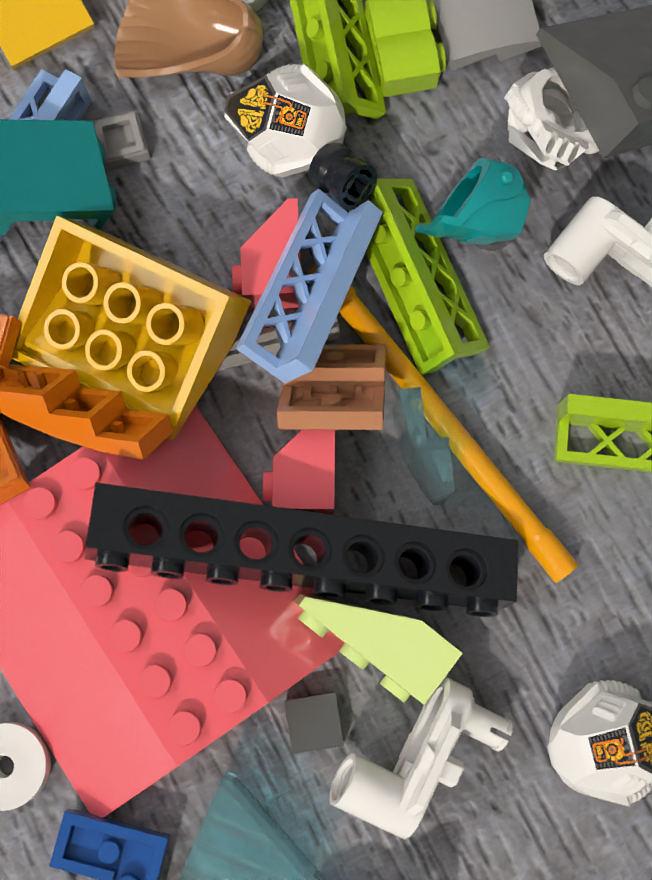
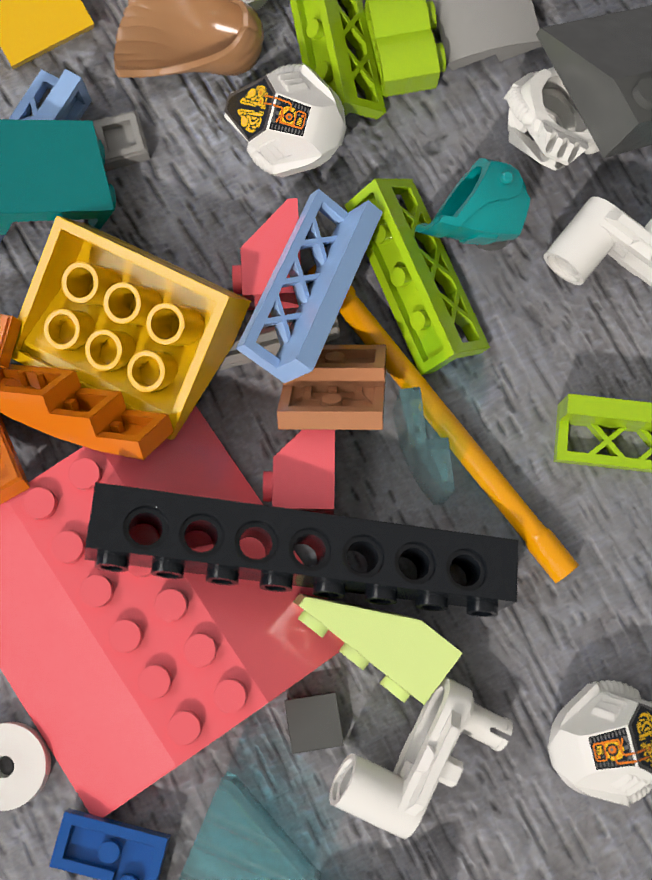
black wheel [309,142,377,210] -> none

